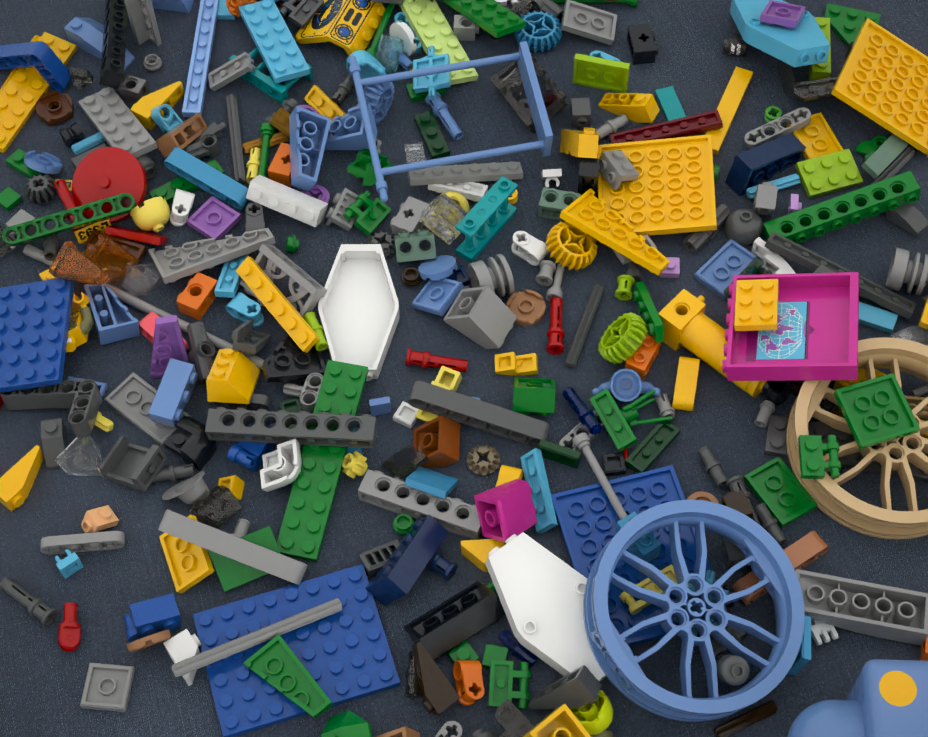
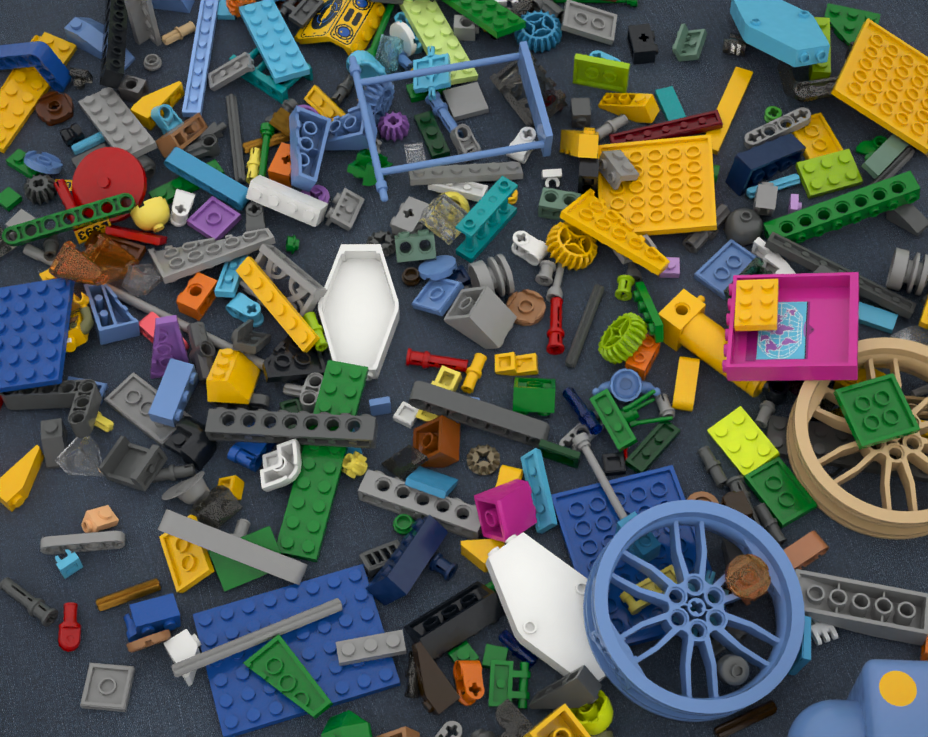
green plate [343,191,392,236] -> none
medium lavender plate [760,0,806,29] -> none
green plate [798,435,841,479] -> none
none -> pearl gold axle [96,578,161,611]
none -> tan axle [162,21,196,45]
none -> light grey plate [336,630,407,666]
none -> medium lavender gear [378,111,410,143]
none -> light grey tile [443,82,489,121]
none -> light grey piece [450,124,482,163]
none -> yellow pin [461,353,487,394]
none -> white piece [506,127,536,164]
none -> sand green bracket [672,23,707,62]
none -> neon yellow plate [707,406,780,477]
none -> clear orange tile [725,554,771,600]

